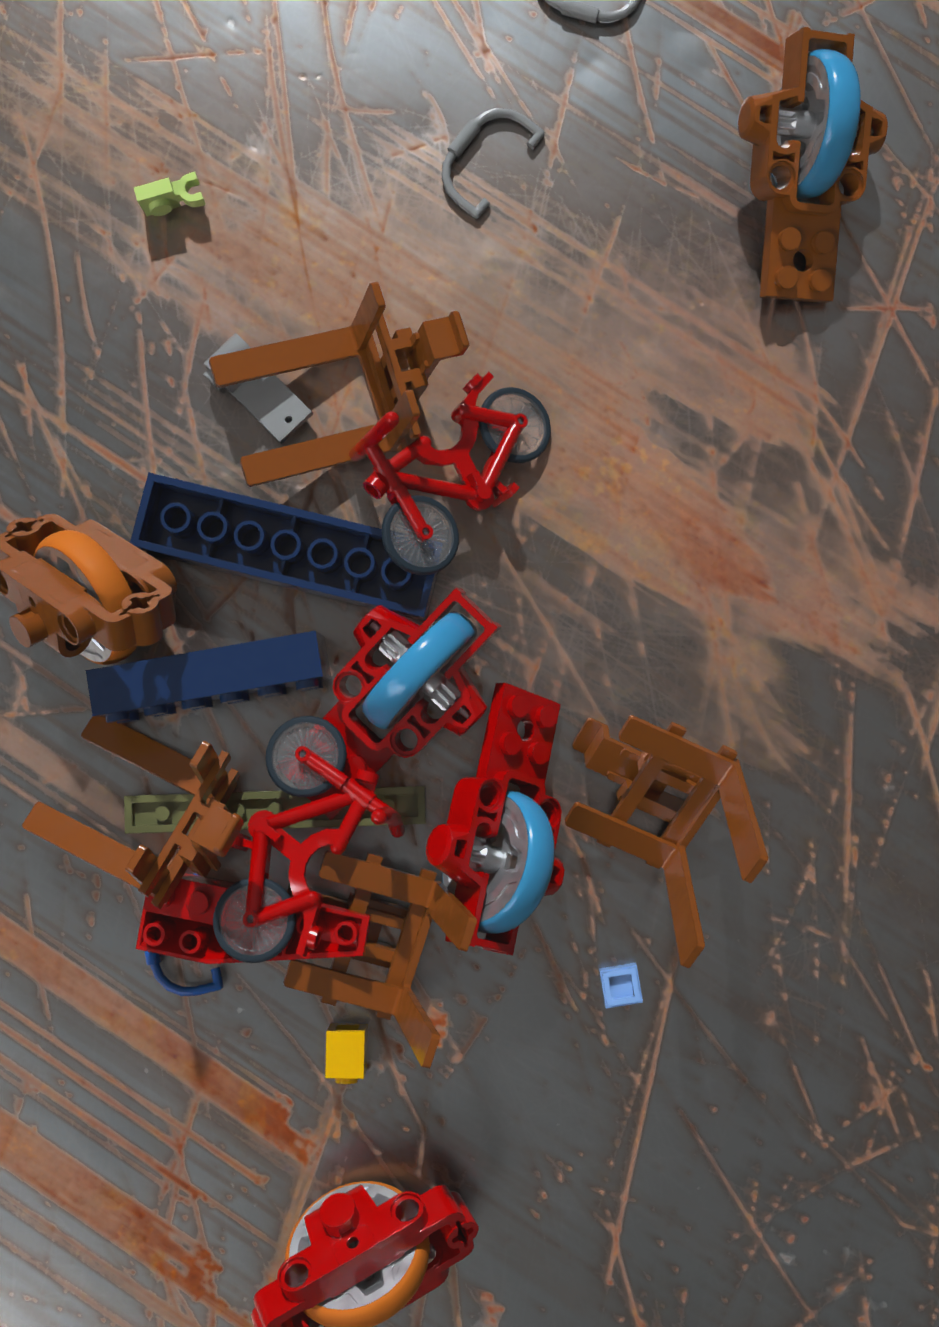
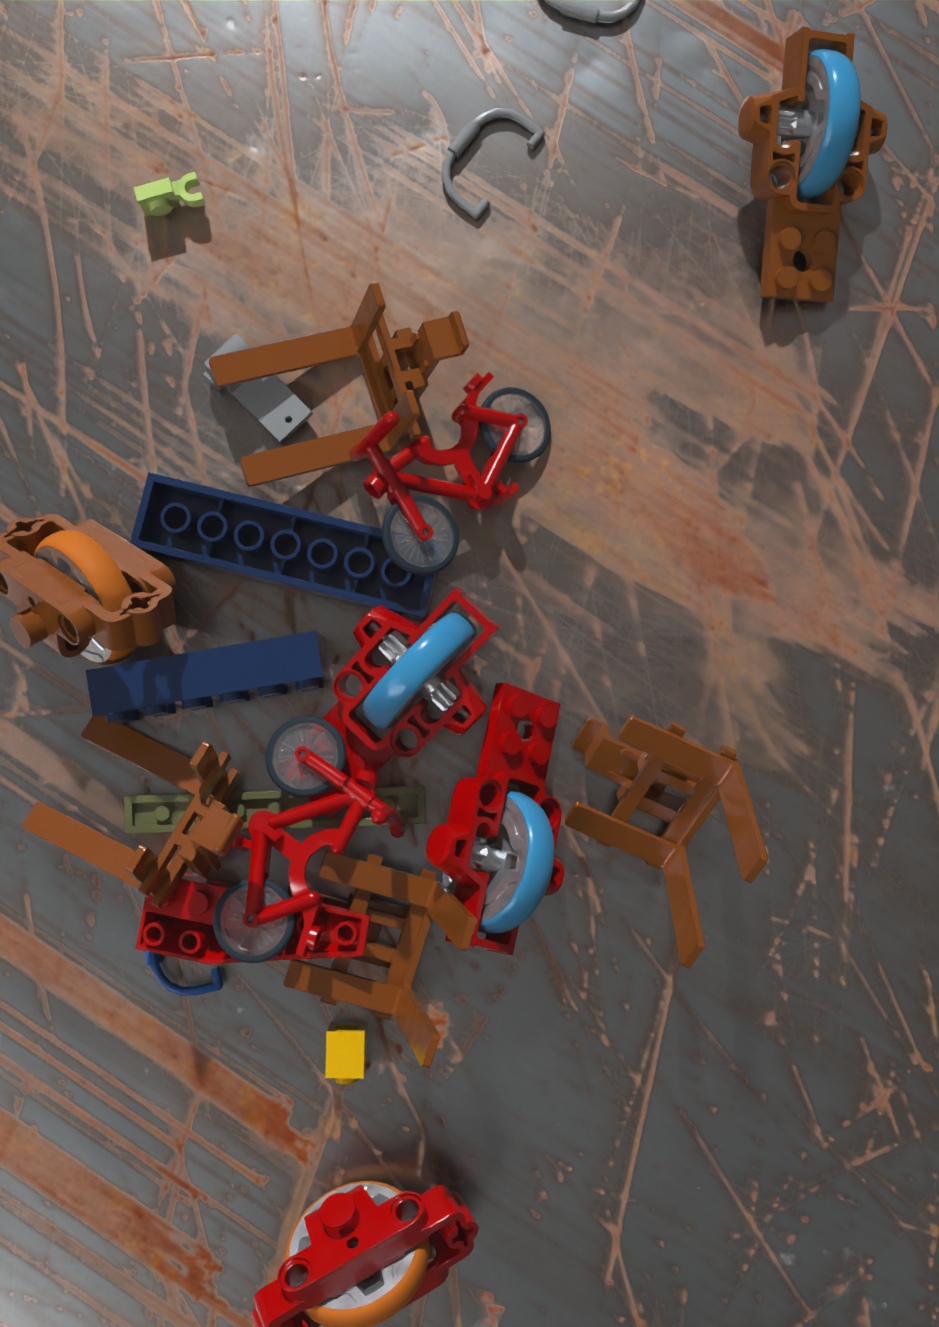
light blue tile [599,963,643,1009] -> none

